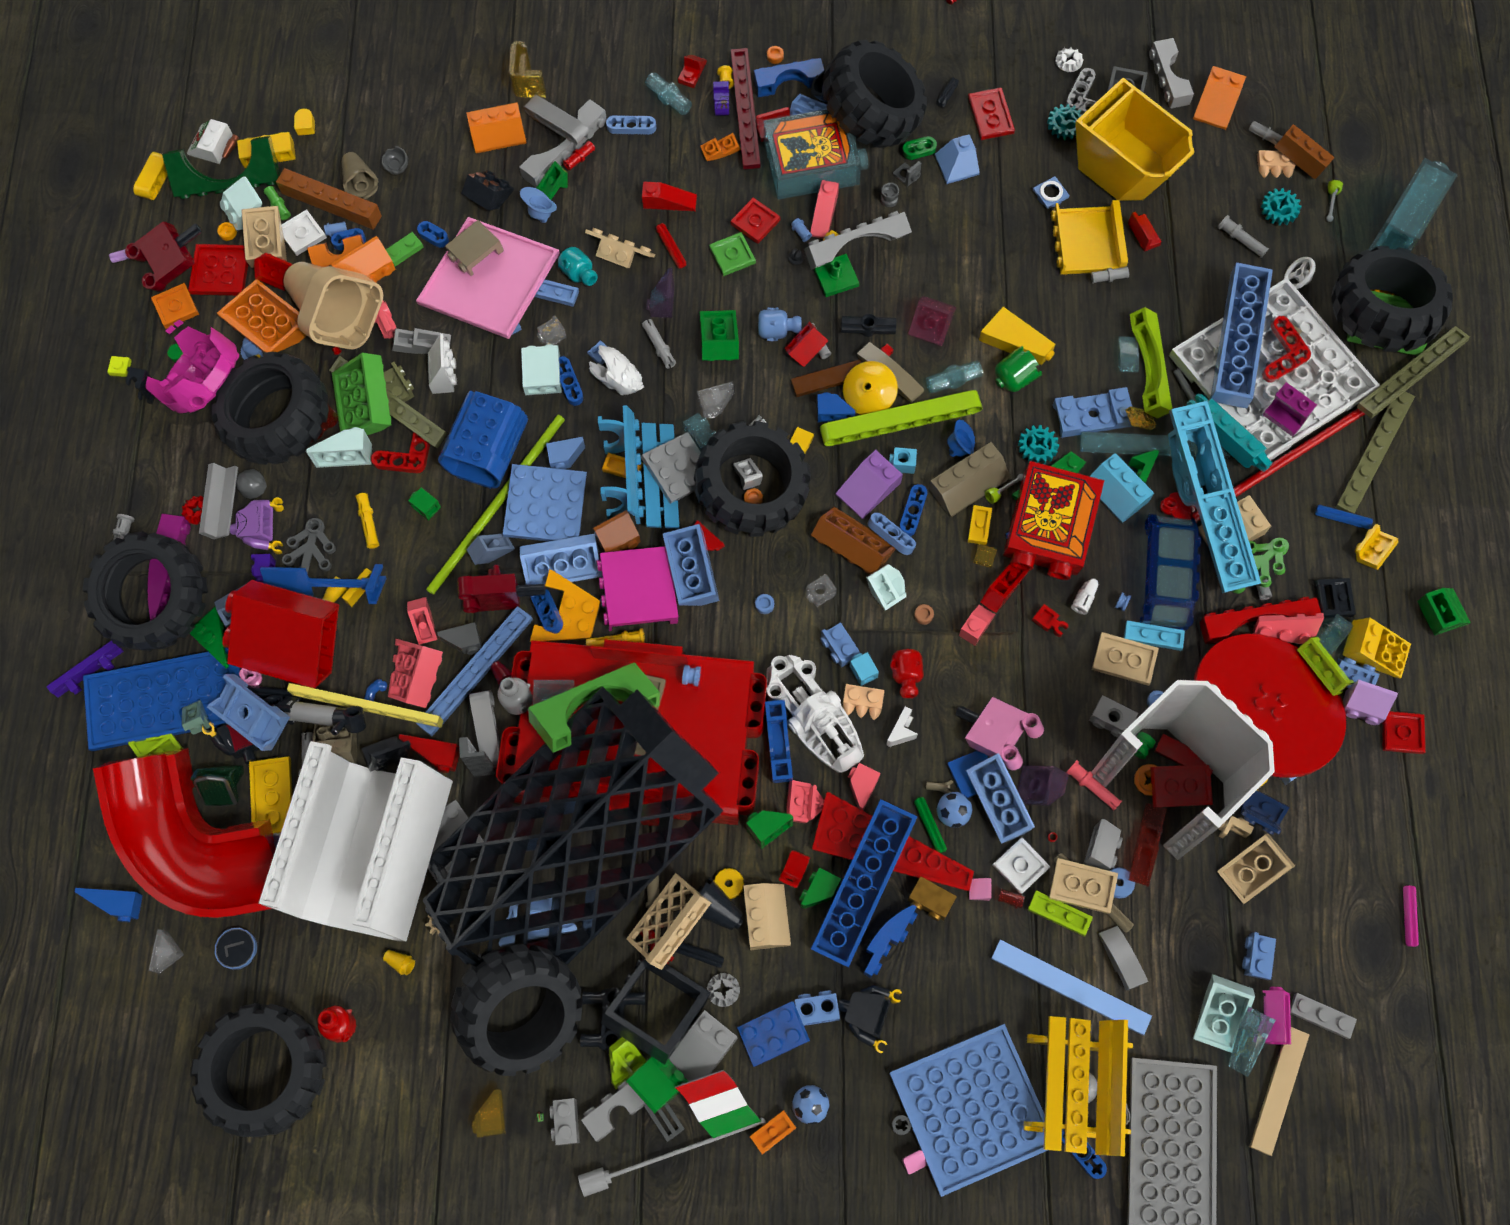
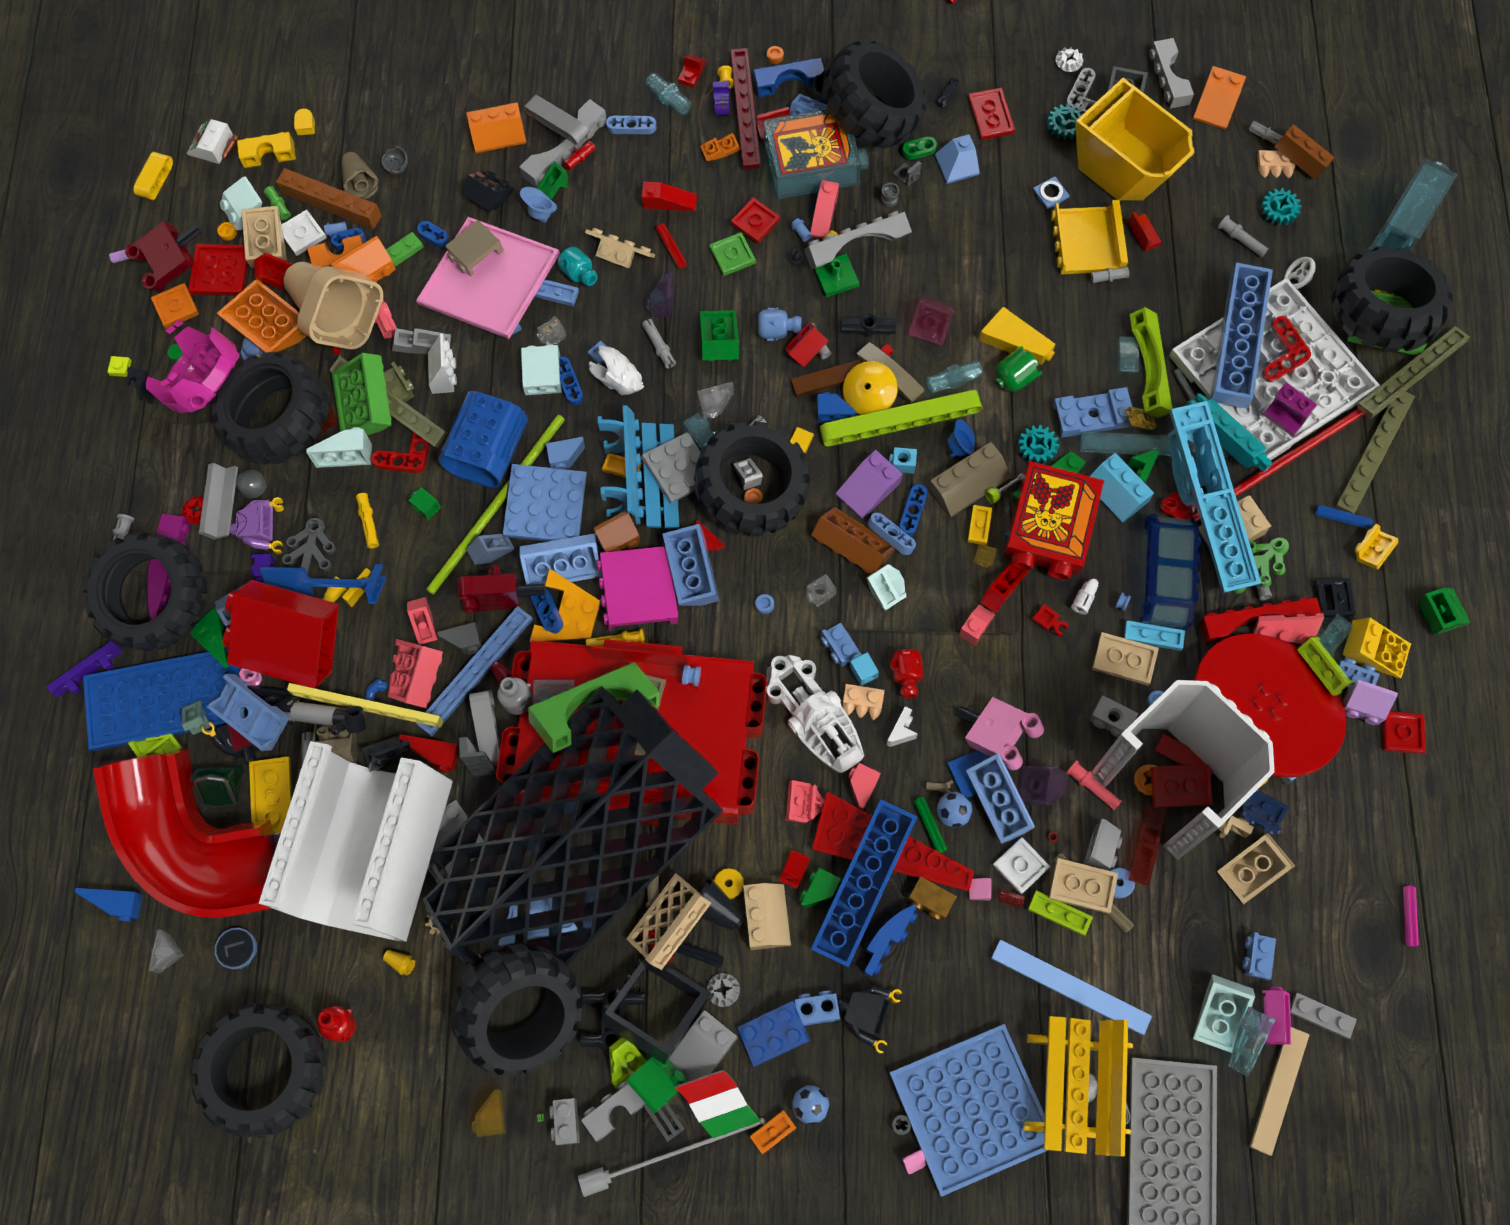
dark green arch [162,136,280,199] -> none
clear yellow piece [509,41,546,98] -> none
green slope [746,810,793,849] -> none
blue arch [765,700,793,783] -> none
nougat tile [914,604,934,625] -> none
blue beam [1062,1129,1107,1179] -> none
light grey slope [1098,926,1148,991] -> none
green wheel [1134,732,1156,759] -> none
hinge [1326,180,1343,222] -> none

